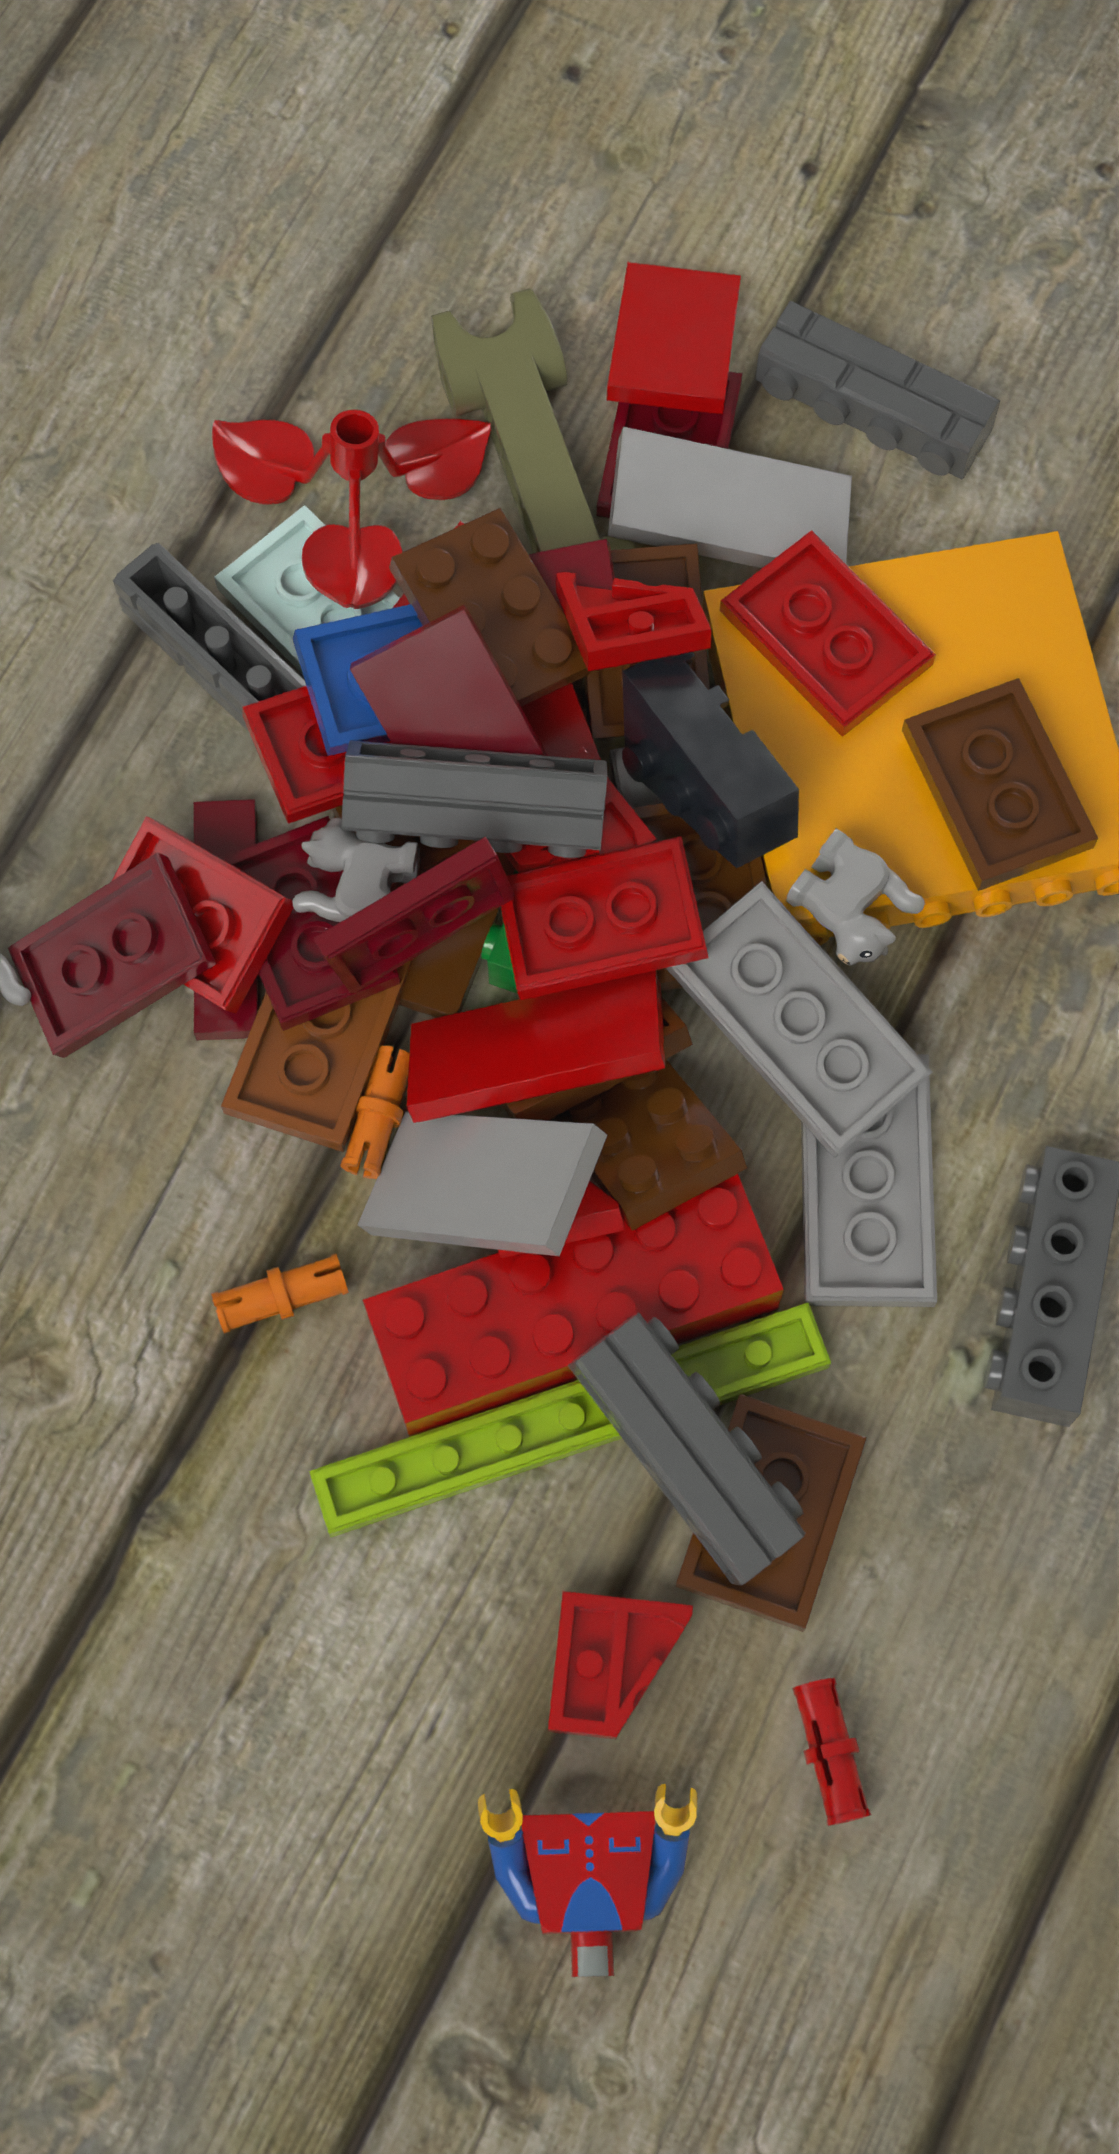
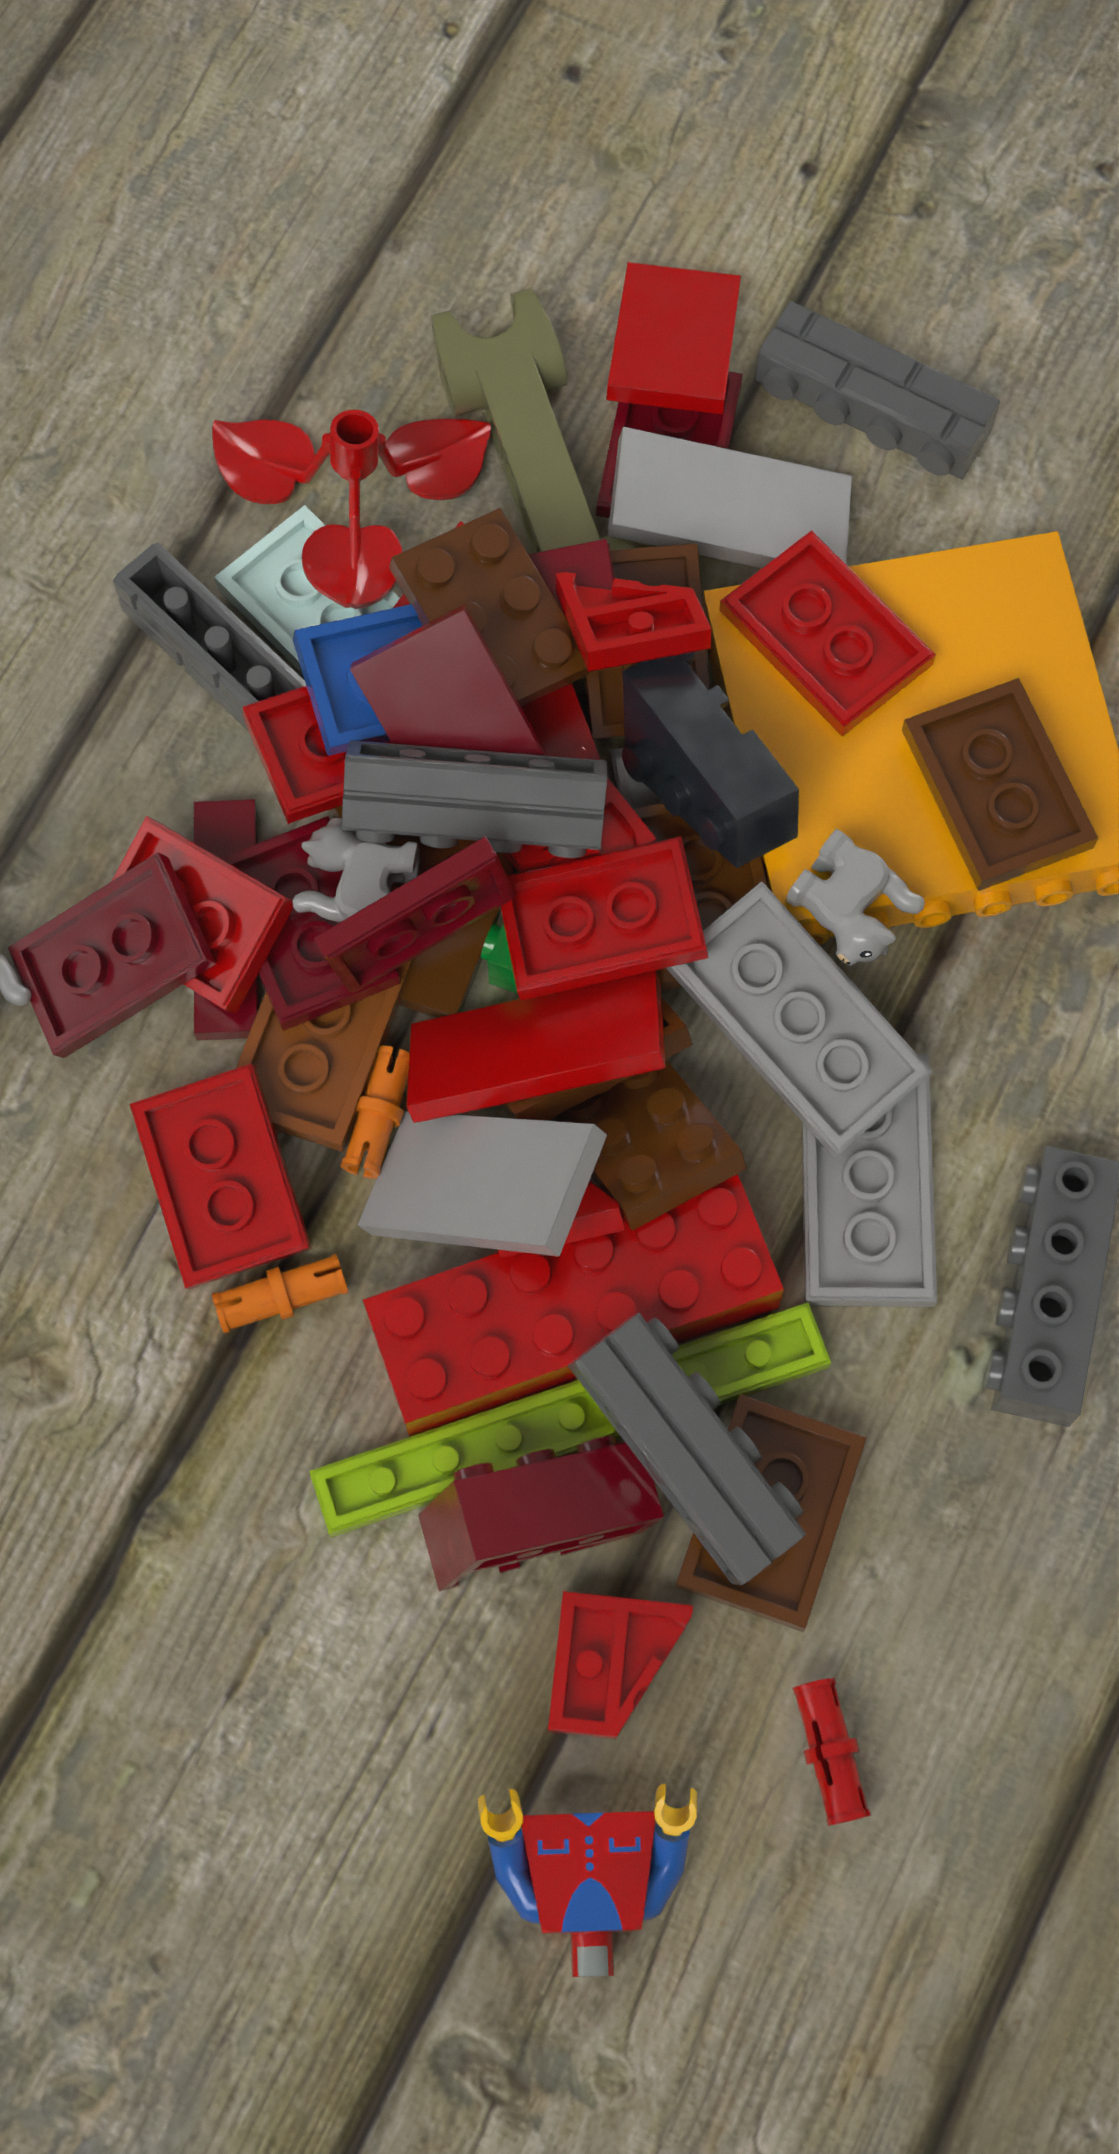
none -> red tile [129,1063,312,1289]
none -> dark red wedge [418,1435,664,1592]

